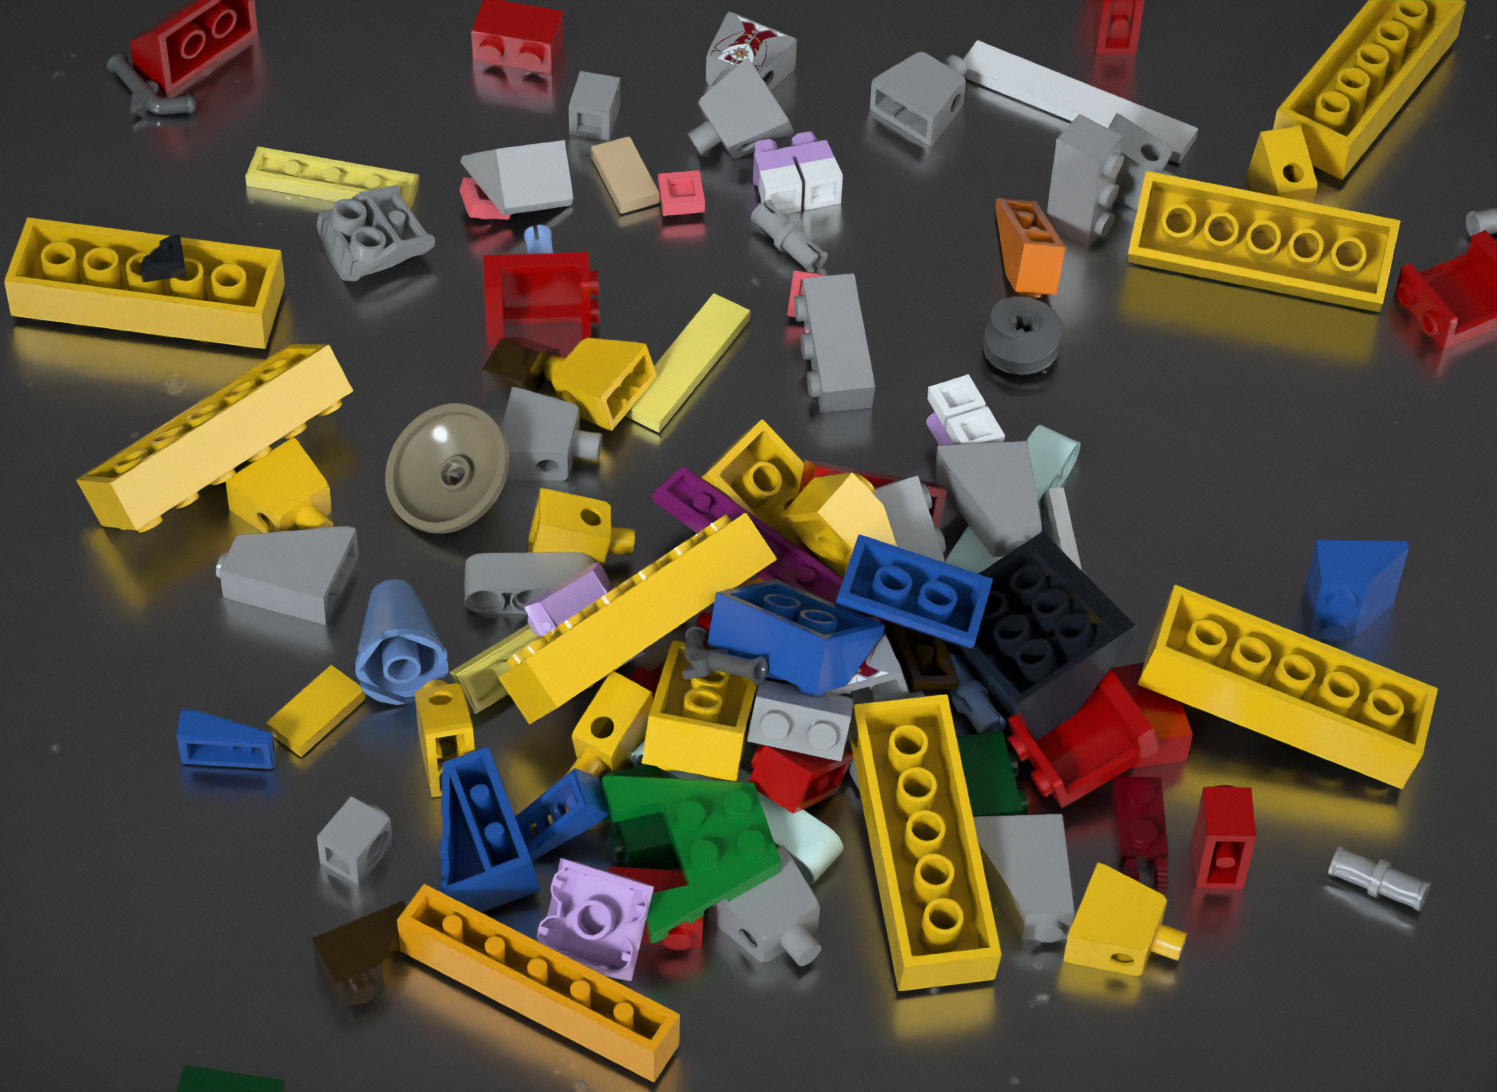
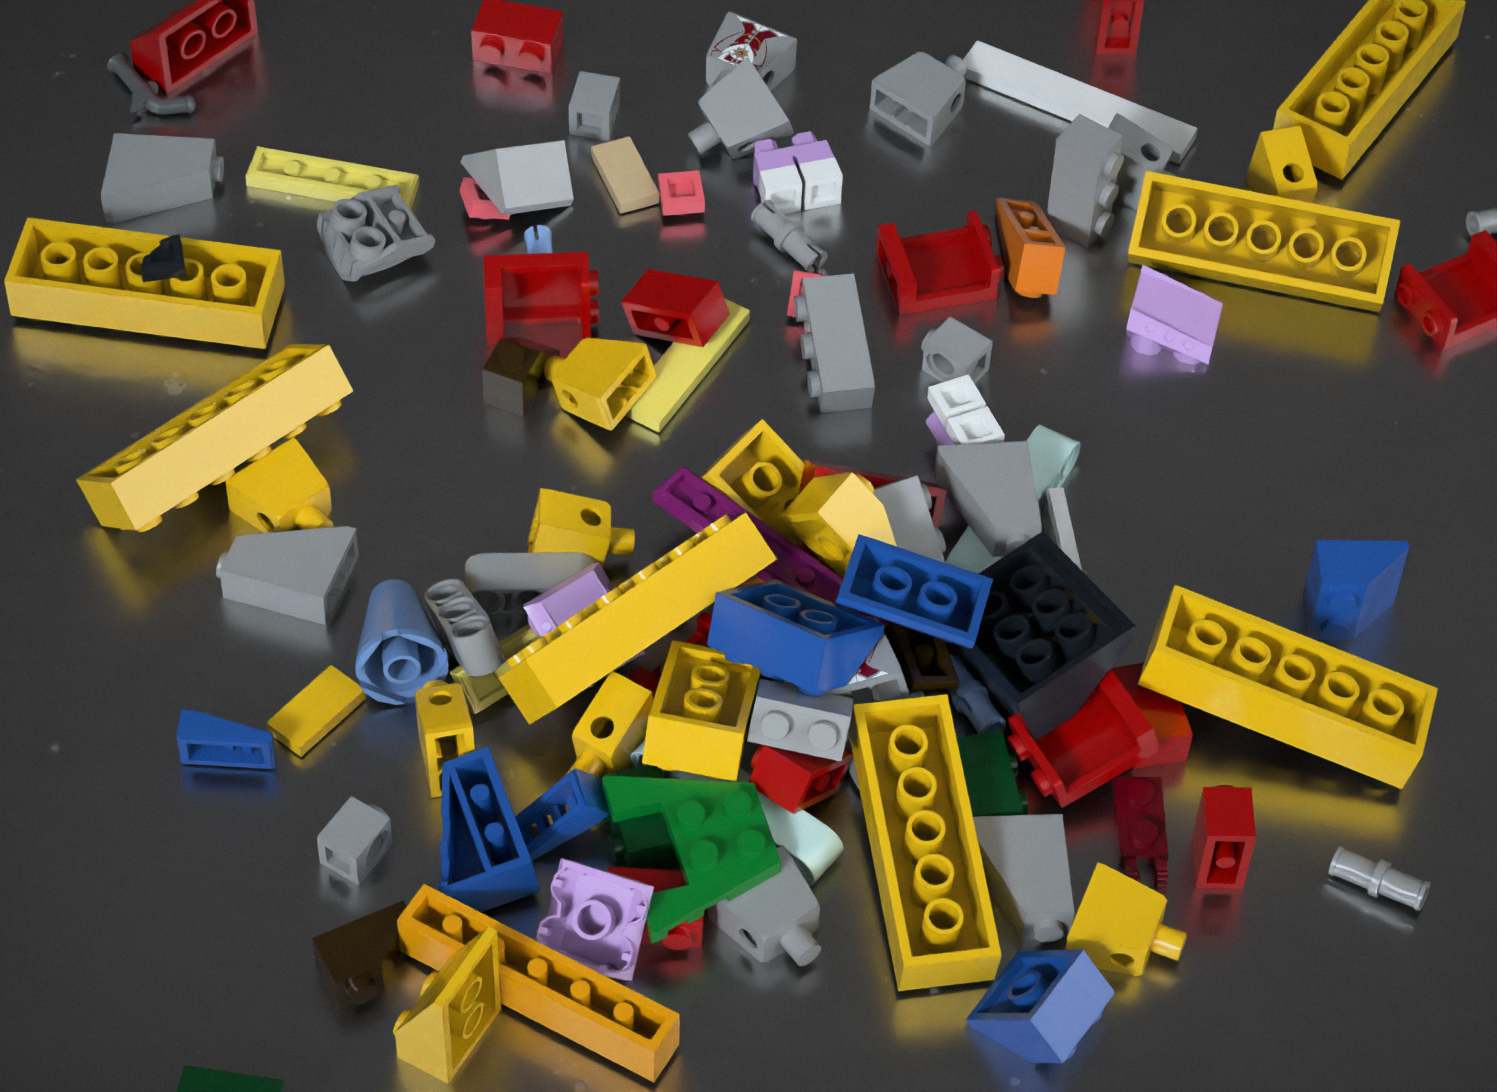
dark tan dish [385,403,510,534] -> none
light grey torso [501,387,603,481] -> none
dark grey piece [682,626,768,685] -> none
dark grey piece [983,296,1062,375] -> none
none -> light grey slope [101,133,224,224]
none -> yellow slope [393,926,501,1084]
none -> light grey beam [424,578,505,677]
none -> red brick [621,269,730,347]
none -> red panel [876,210,1004,316]
none -> light grey brick [921,317,993,384]
none -> blue slope [966,950,1115,1064]
none -> lavender slope [1126,264,1224,365]

